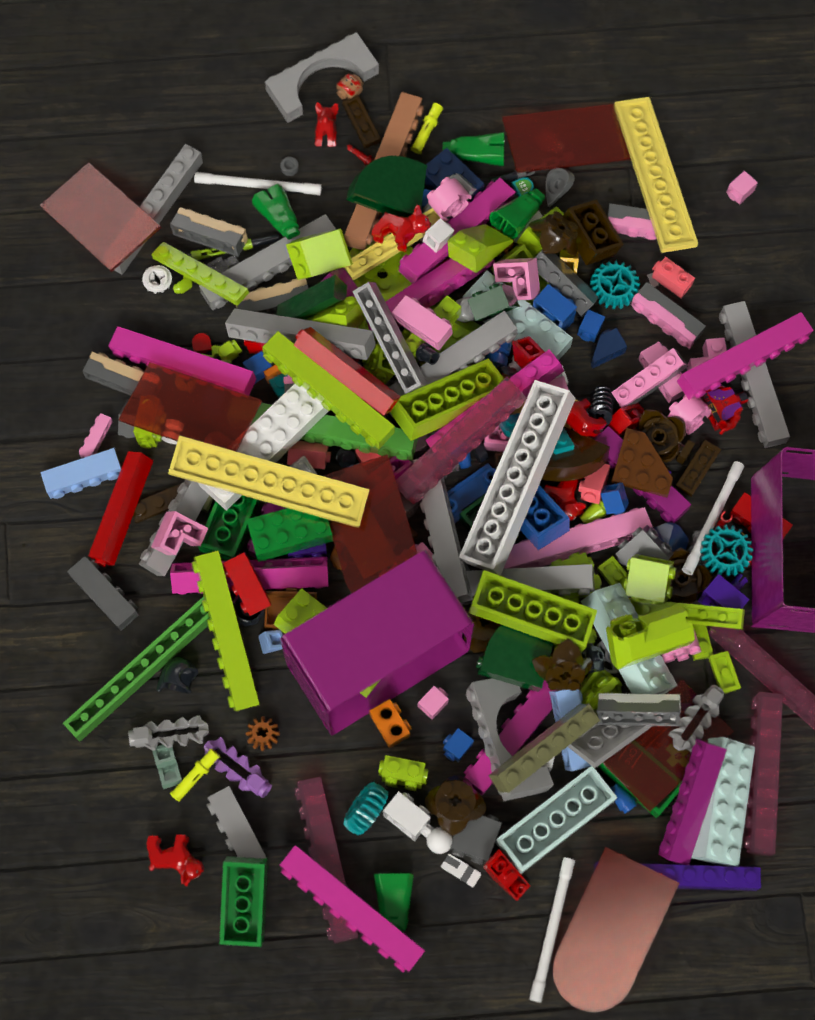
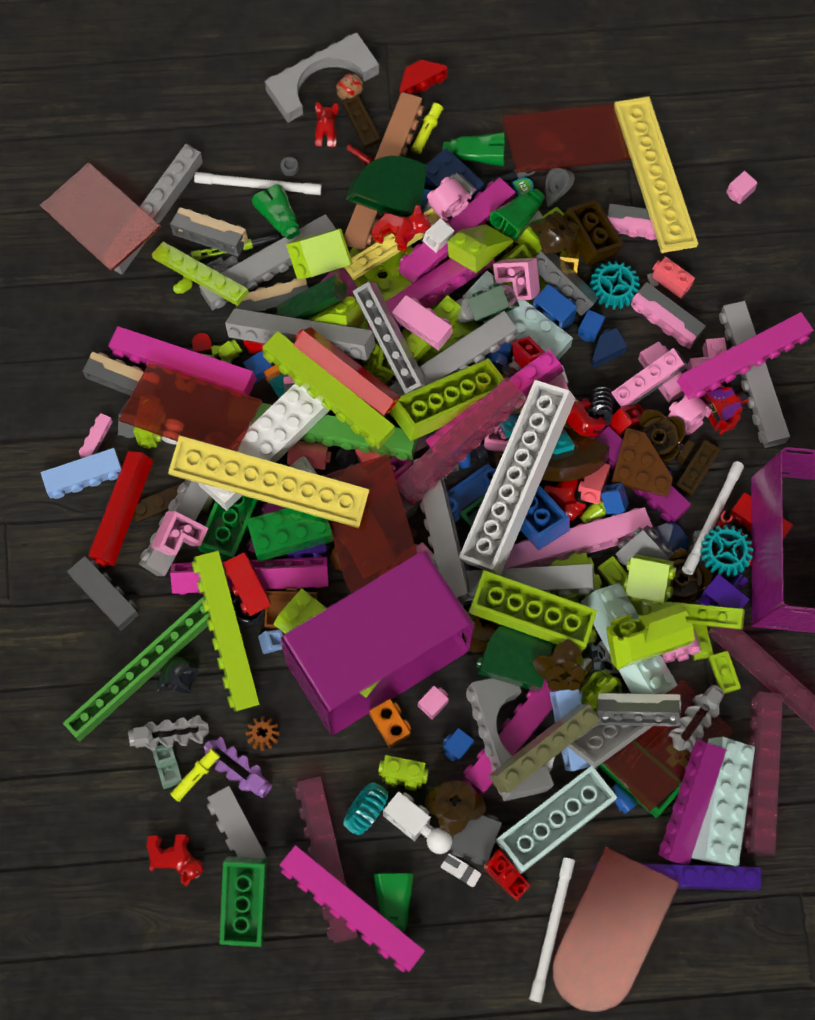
white gear [142,265,172,294] -> none
black piece [416,343,440,365] -> none
none -> red slope [400,60,448,96]

